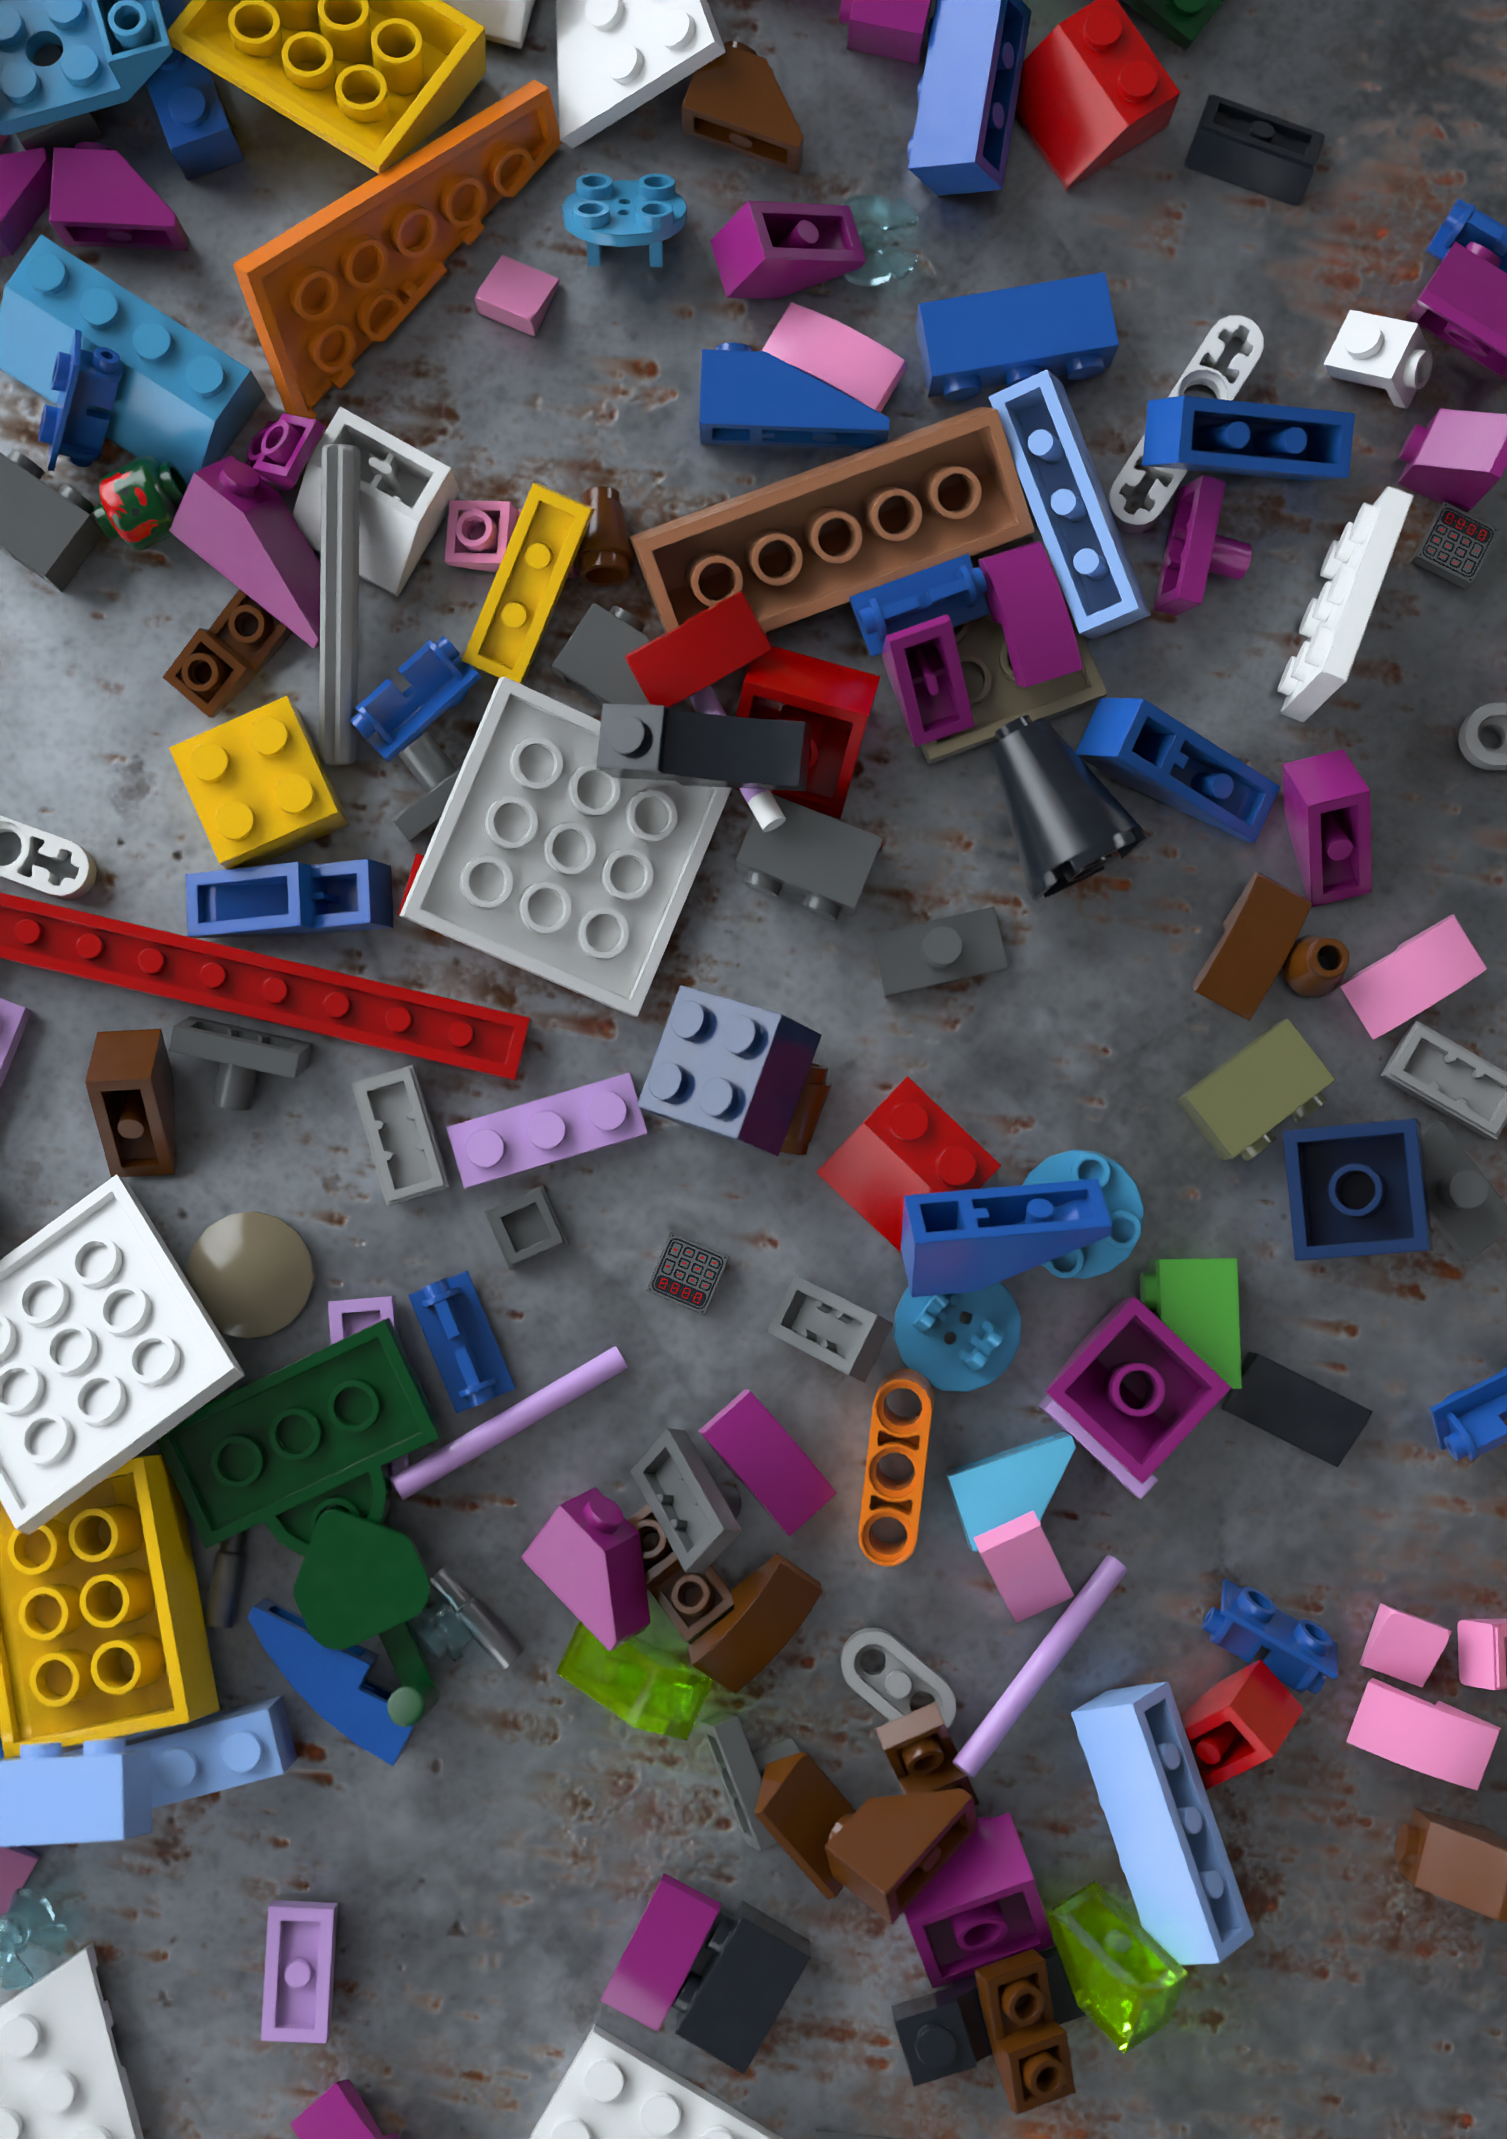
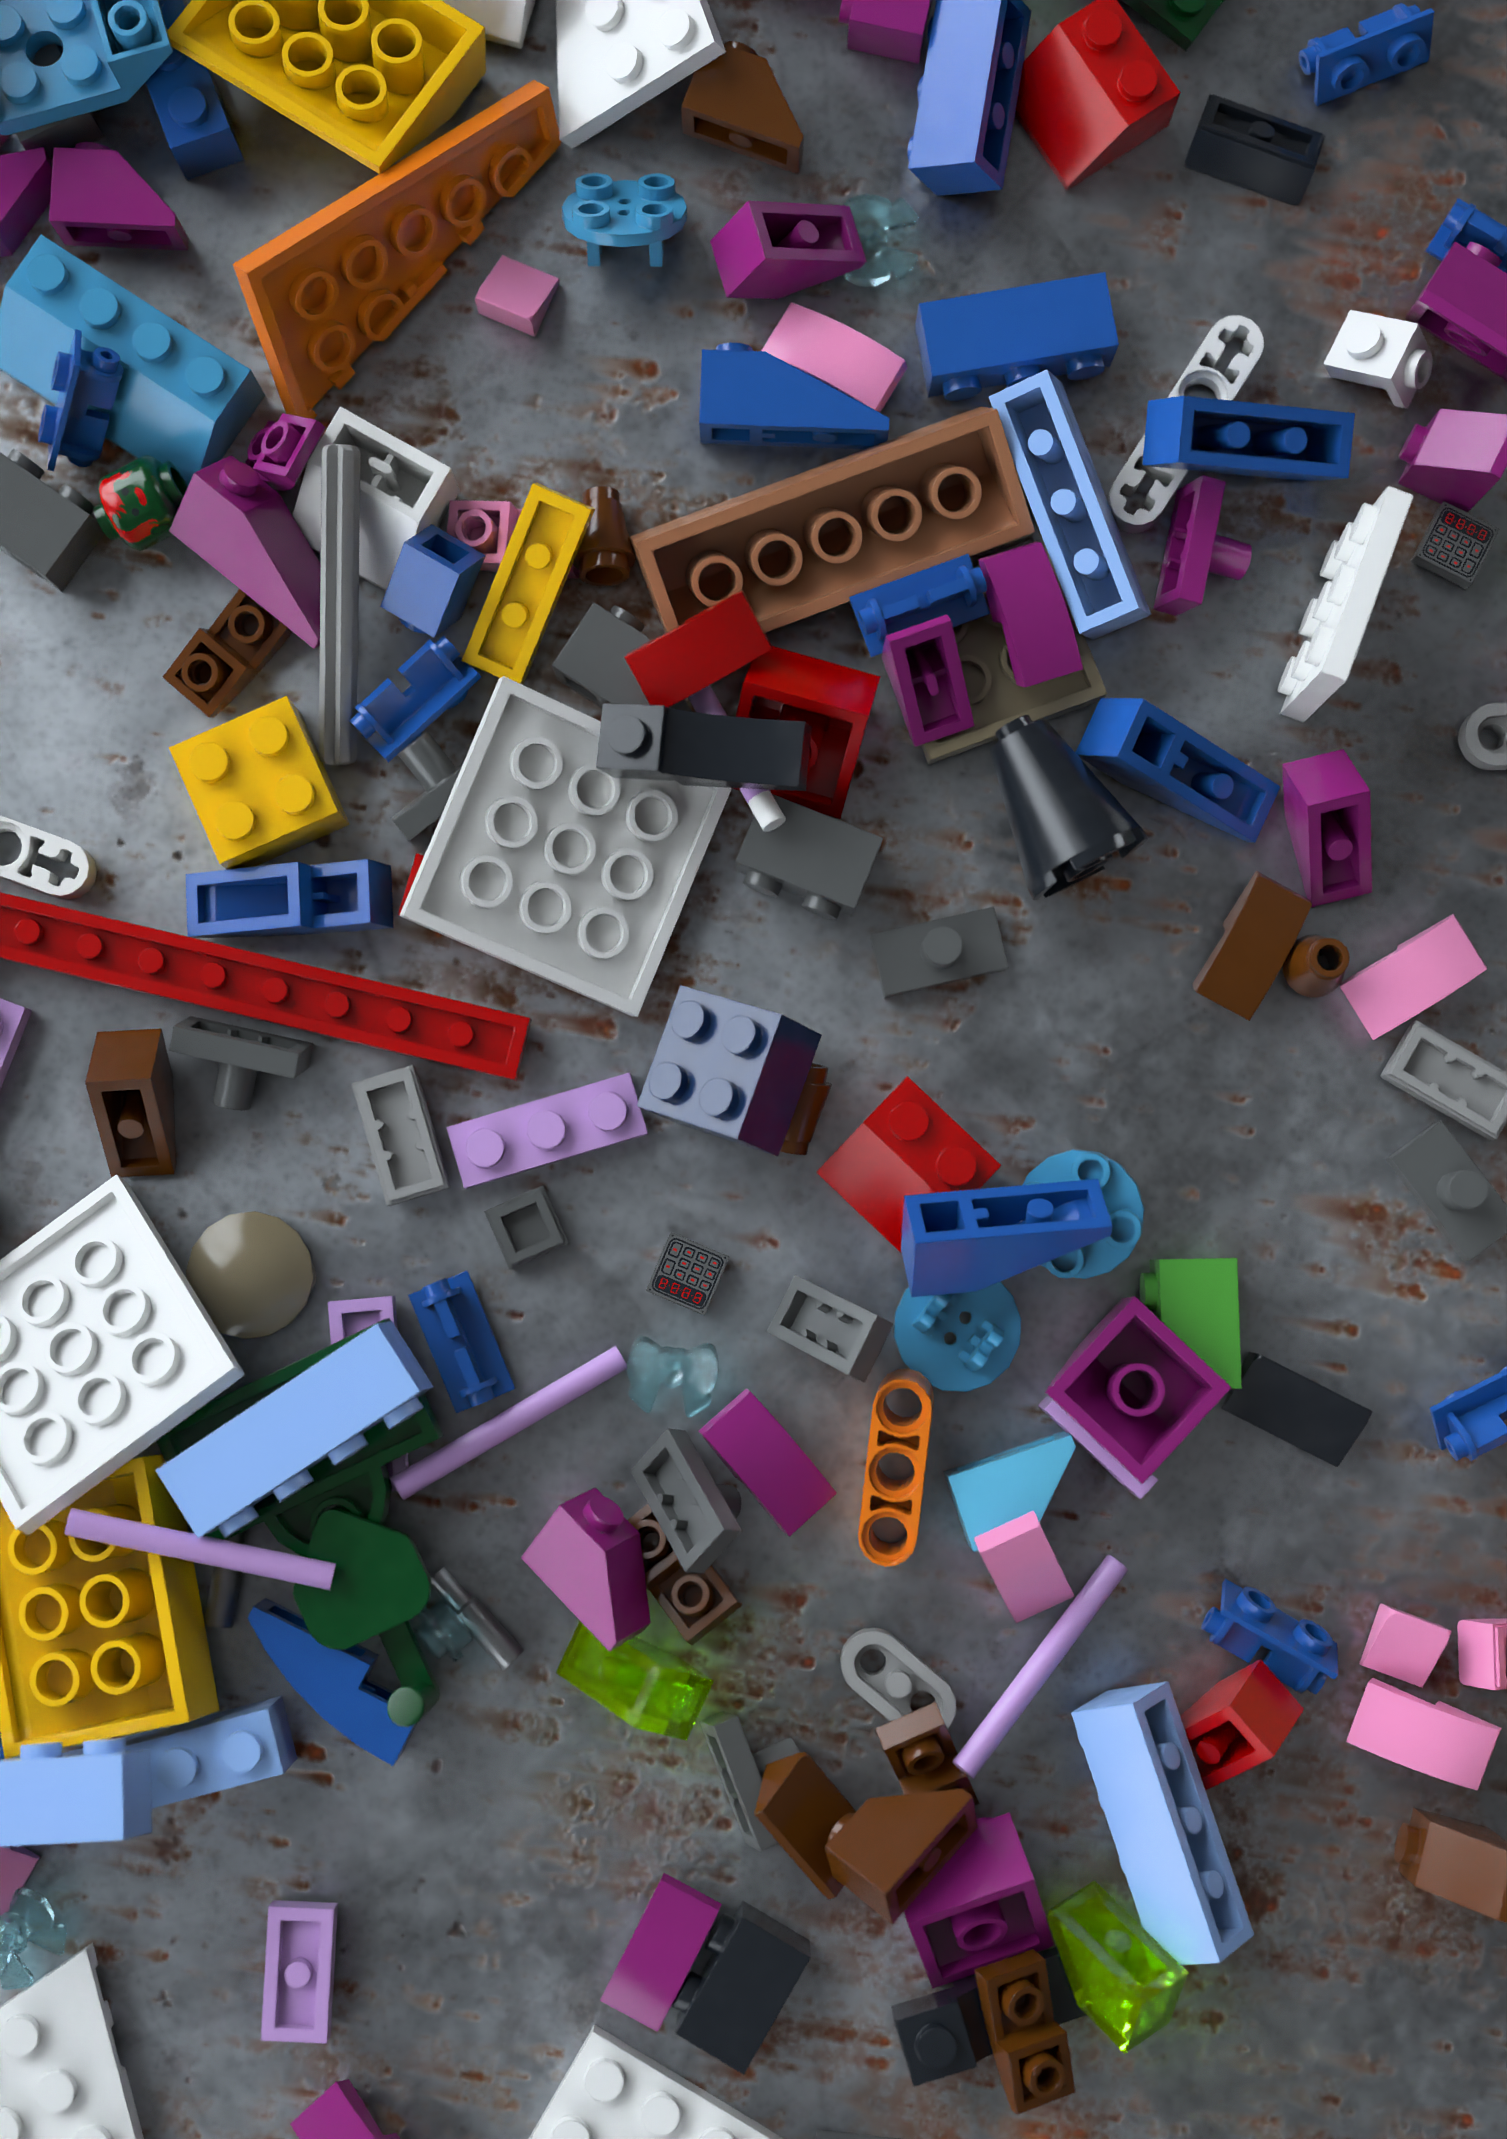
reddish brown slope [688,1553,823,1694] -> none
olive brick [1176,1019,1336,1162] -> none
dark blue brick [1283,1118,1433,1261] -> none
none -> lavender bar [65,1508,335,1590]
none -> light blue brick [156,1321,433,1538]
none -> brick [380,524,486,638]
none -> clear light blue piece [627,1335,719,1418]
none -> blue hinge [1299,3,1434,106]

